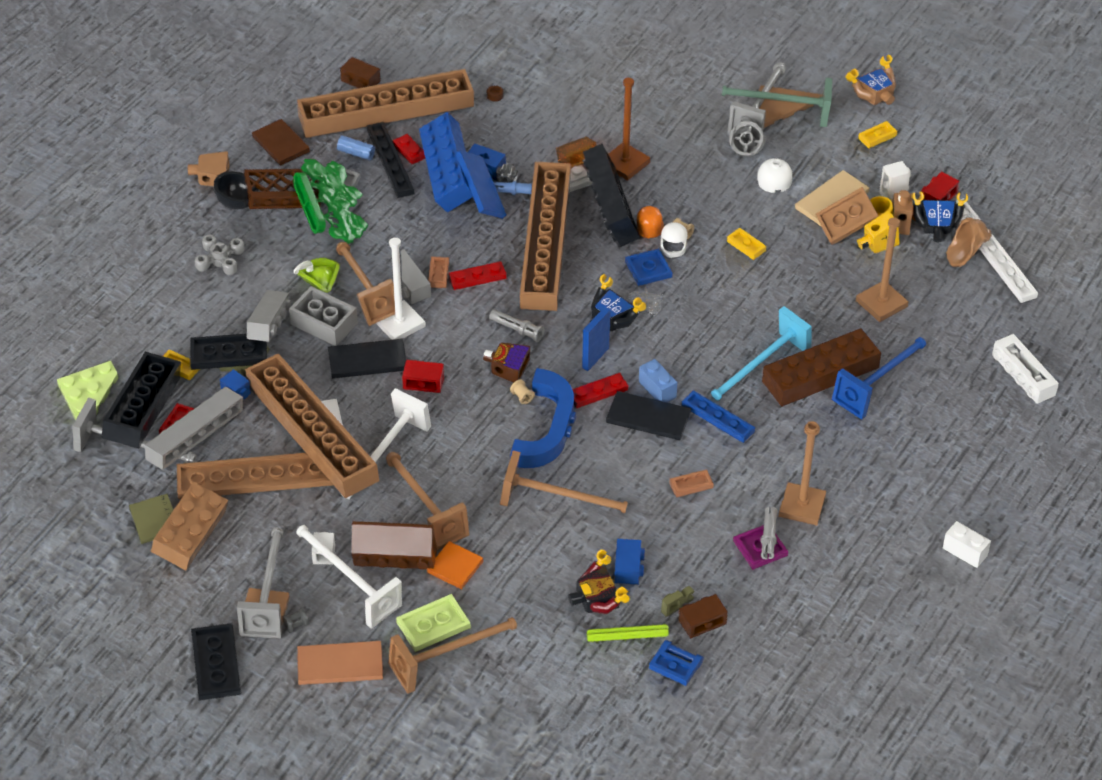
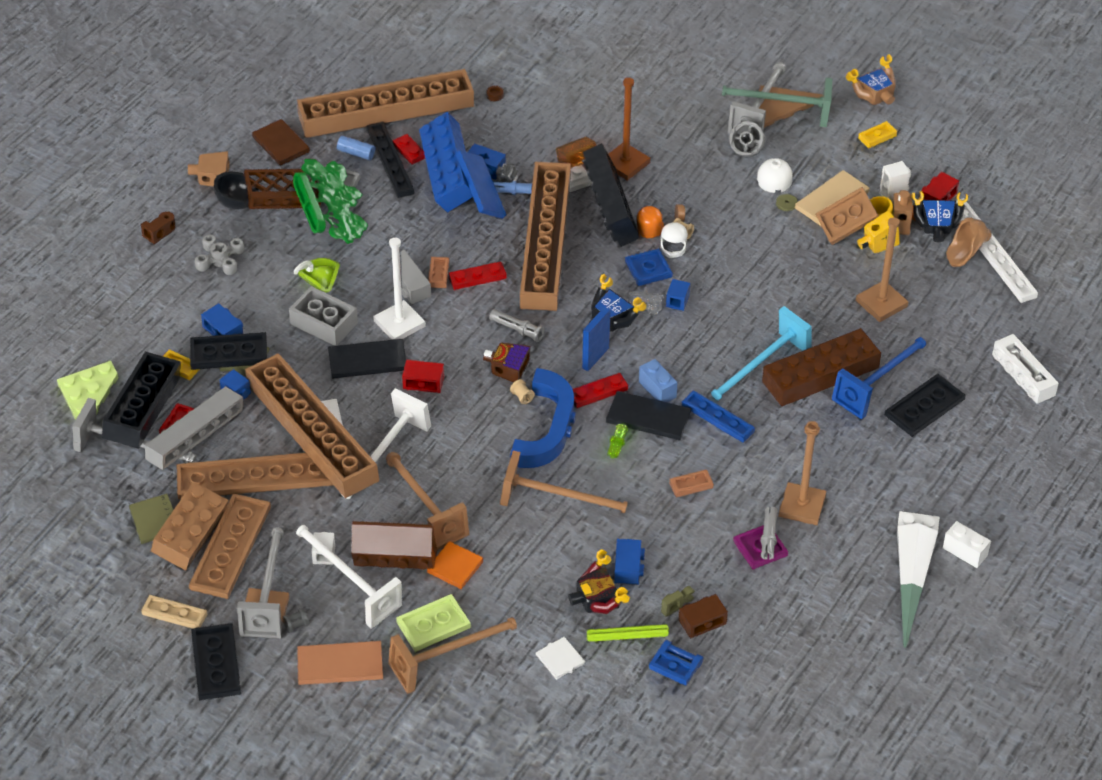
light grey brick [247,290,291,342] -> none
medium nougat tile [336,242,395,326] -> none
reddish brown brick [340,57,381,88] -> none
yellow plate [727,228,766,260] -> none
none -> reddish brown leg [141,211,176,244]
none -> tan tile [141,595,207,628]
none -> medium nougat plate [189,493,271,599]
none -> blue brick [201,303,244,336]
none -> white piece [536,637,585,680]
none -> clear neon green axle [607,424,628,459]
none -> blue brick [666,279,690,311]
none -> medium nougat tile [675,204,685,222]
none -> olive wheel [776,194,798,211]
none -> black tile [884,373,966,437]
none -> white plate [897,511,939,648]

